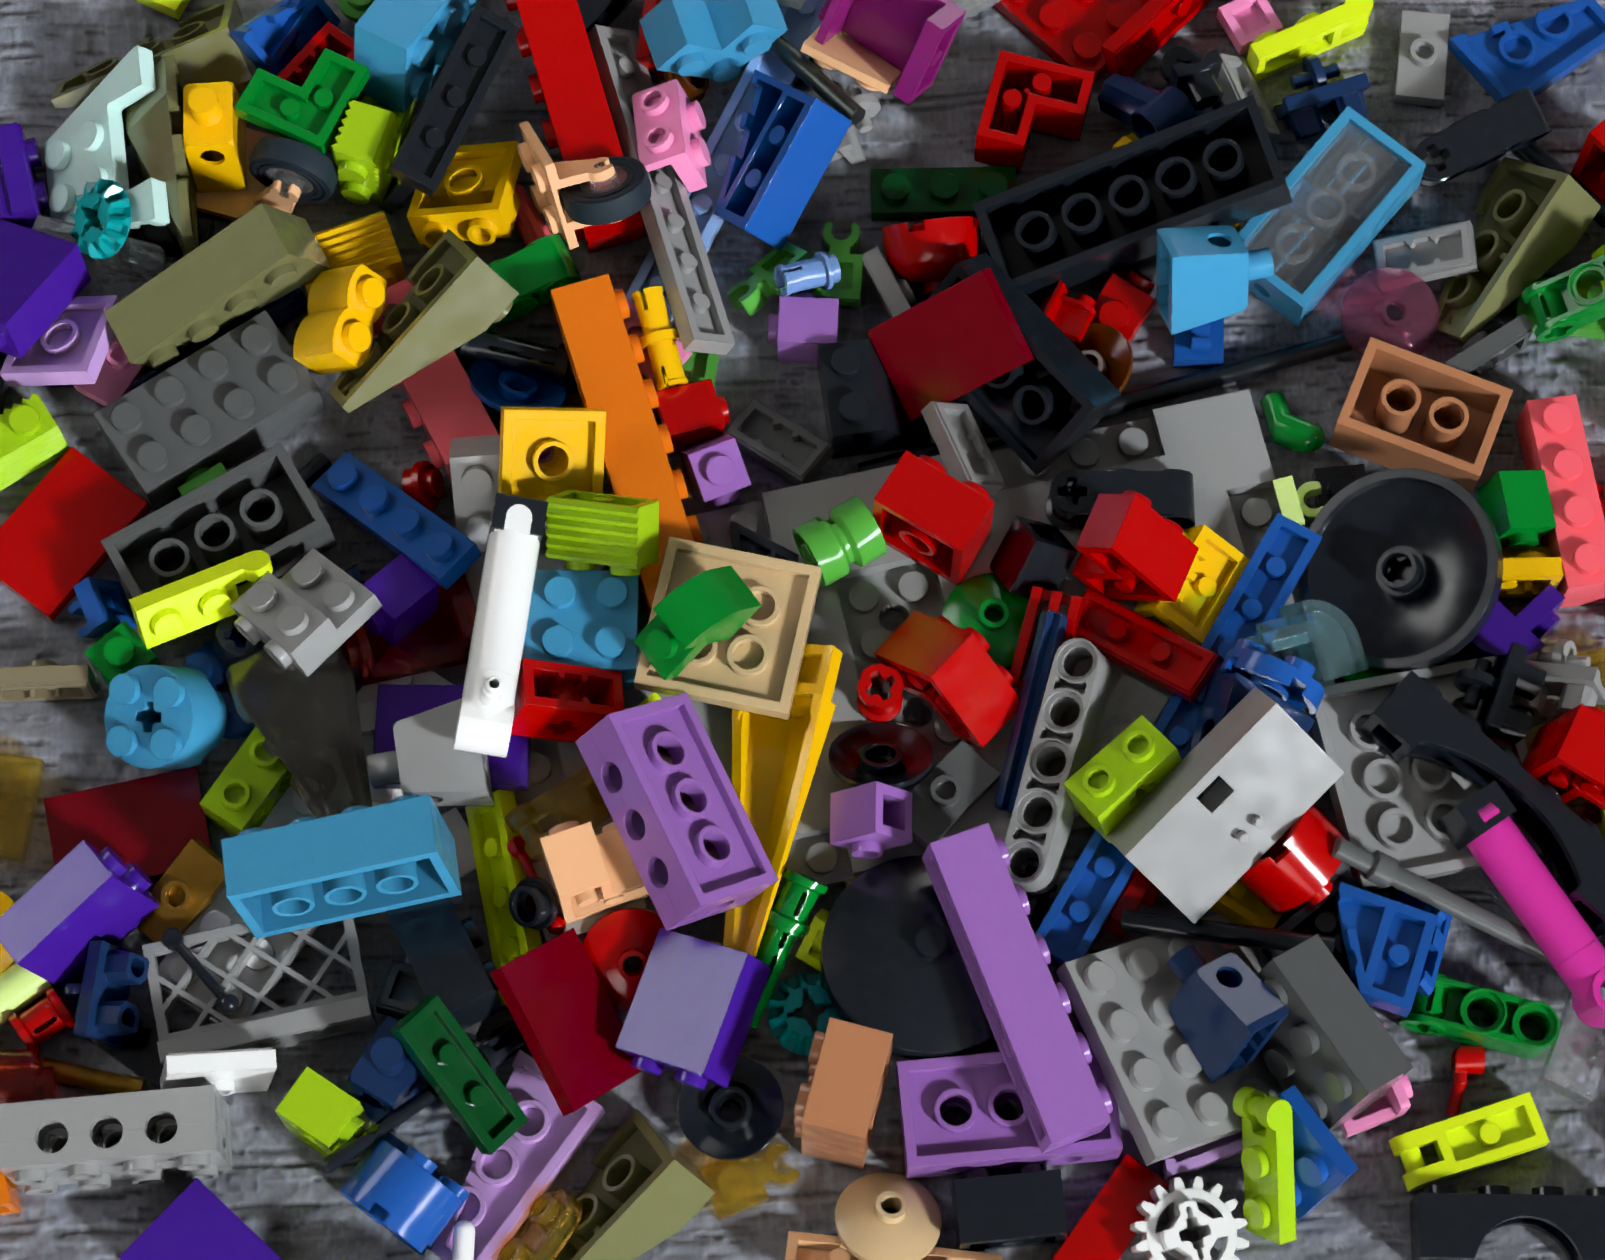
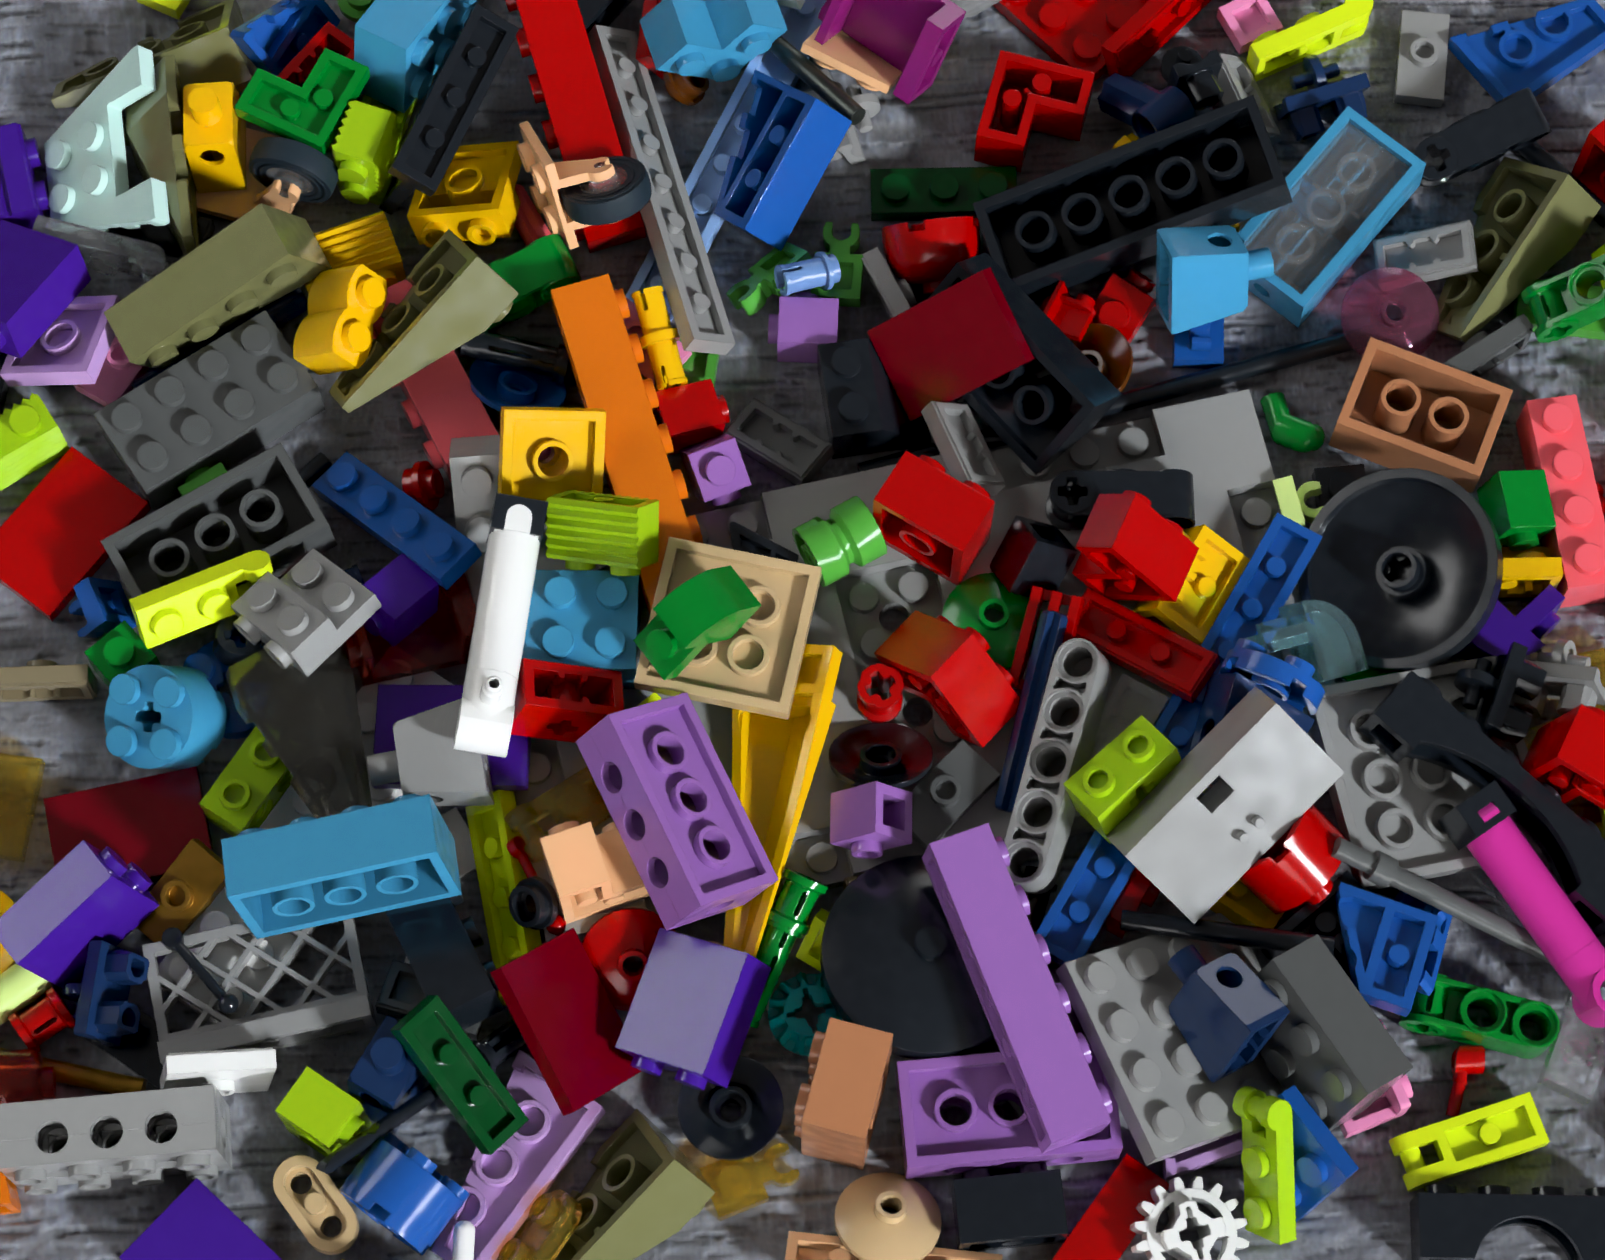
teal gear [70,178,131,259] -> none
bright pink bracket [632,79,711,193] -> none
none -> tan plate [273,1155,359,1255]

